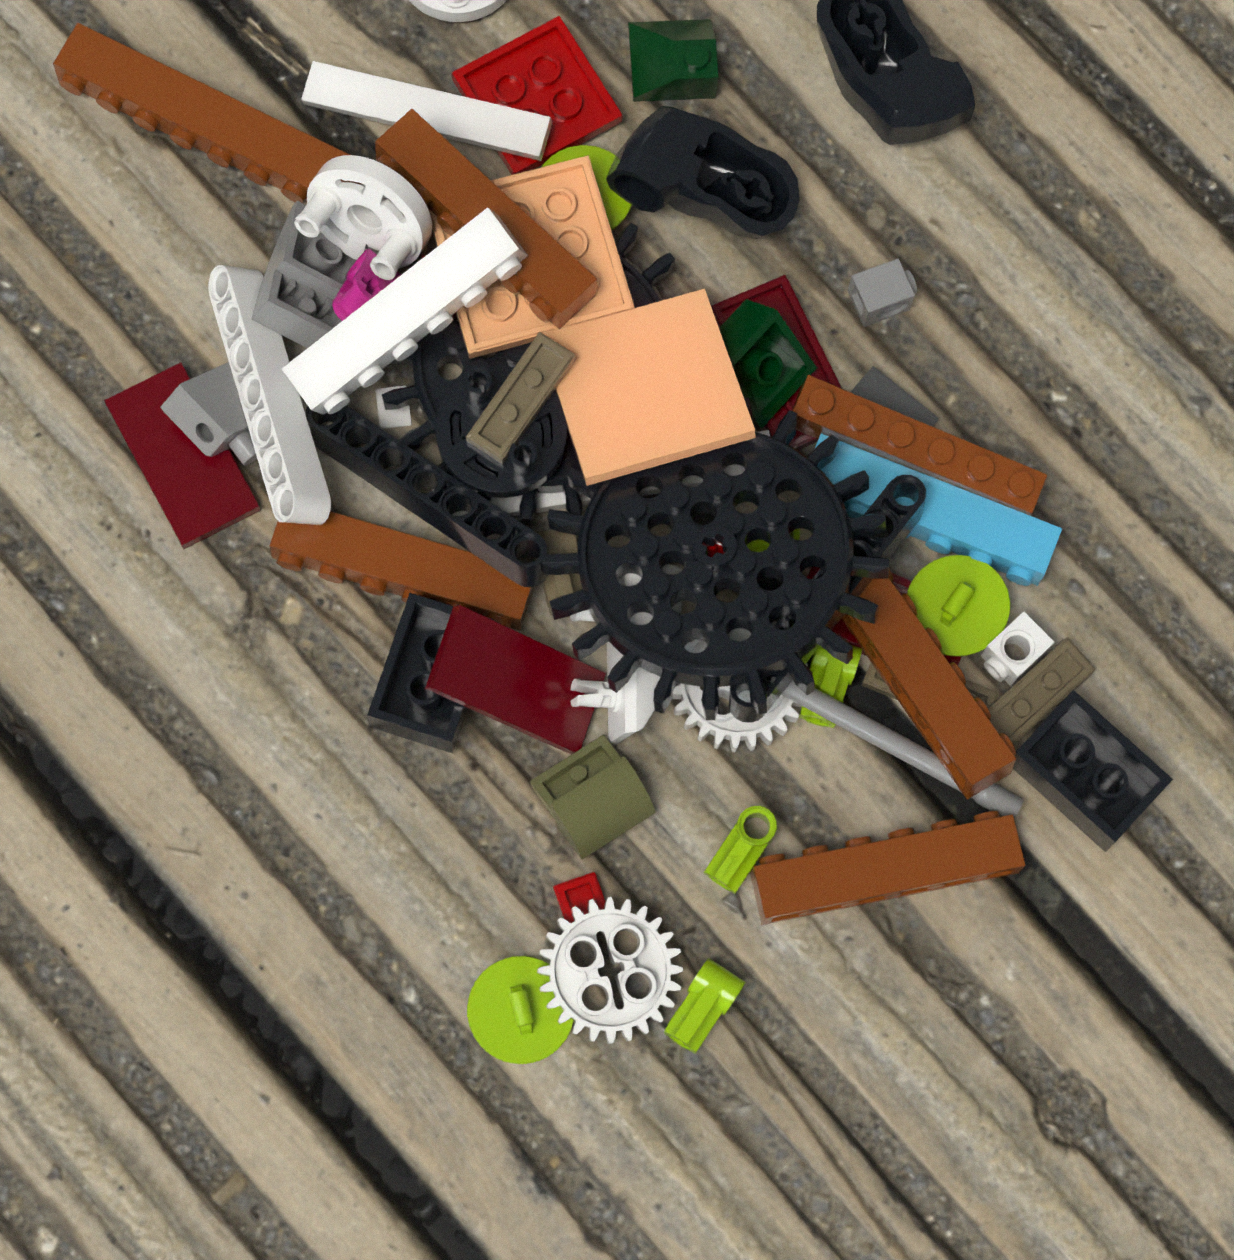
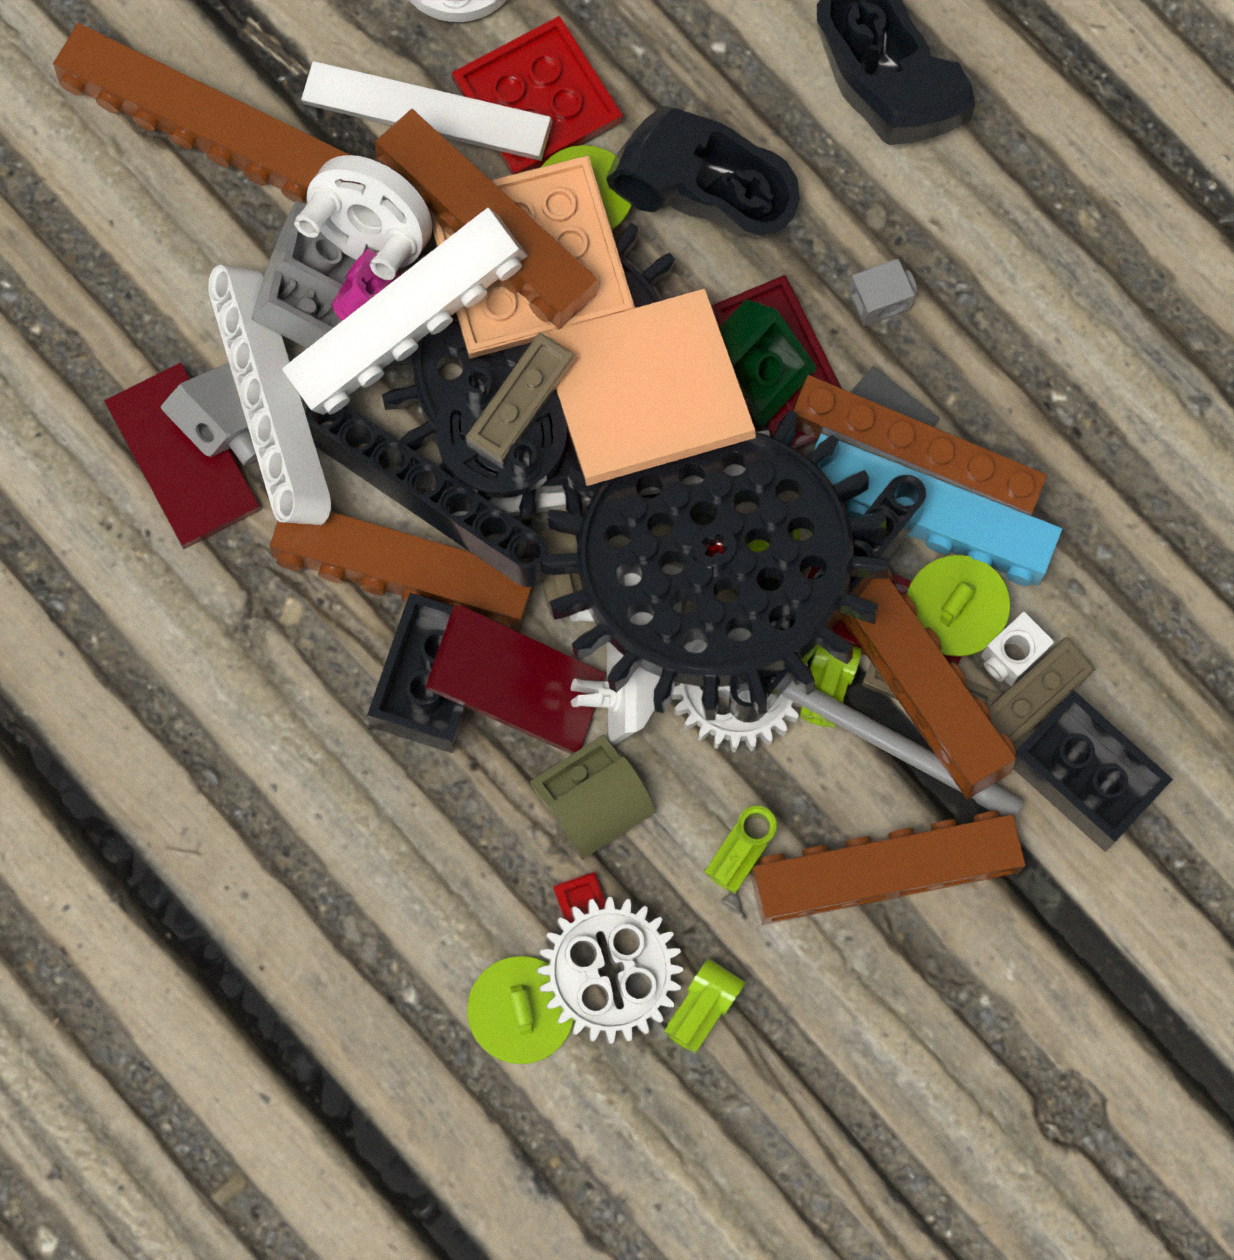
white sticker [375,386,412,429] -> none
dark green slope [628,19,719,102] -> none

